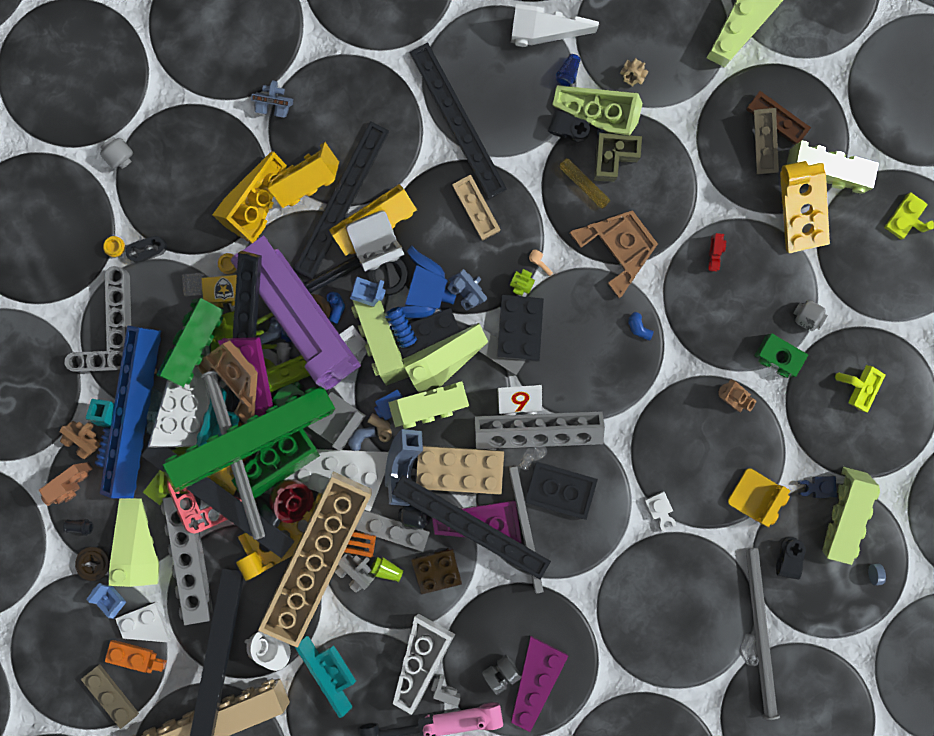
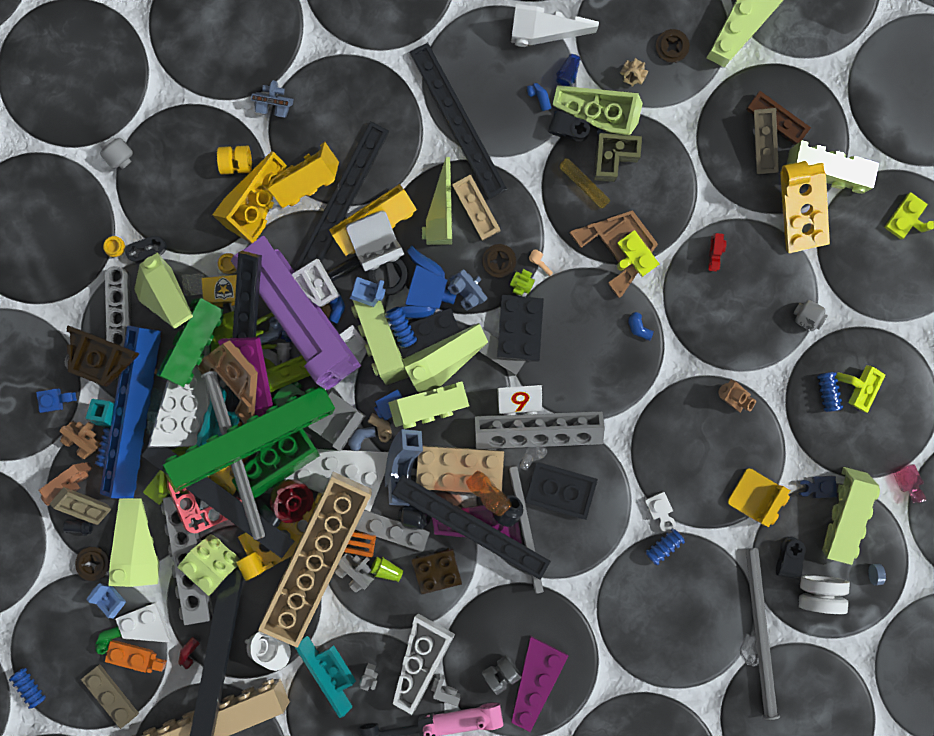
green brick [754,333,808,378] -> none
none -> blue piece [9,668,46,709]
none -> blue plate [36,389,77,413]
none -> dark tan plate [50,487,111,525]
none -> dark brown wing [66,325,139,387]
none -> green arm [95,626,122,655]
none -> yellowish green wedge [134,252,193,329]
none -> yellowish green bracket [177,534,240,596]
none -> dark red arm [178,637,200,669]
none -> yellow wheel [217,145,252,175]
none -> white wing [292,259,340,307]
none -> light grey plate [359,663,378,691]
none -> yellowish green wedge [422,157,452,245]
none -> clear orange brick [466,471,511,517]
none -> dark brown gear [483,244,516,278]
none -> black head [492,495,524,527]
none -> blue arm [527,83,551,111]
none -> neon yellow plate [617,230,659,277]
none -> blue piece [645,528,685,565]
none -> dark brown gear [656,29,690,63]
none -> white wheel [799,575,850,614]
none -> blue piece [817,372,843,412]
none -> clear pink plate [893,464,926,503]

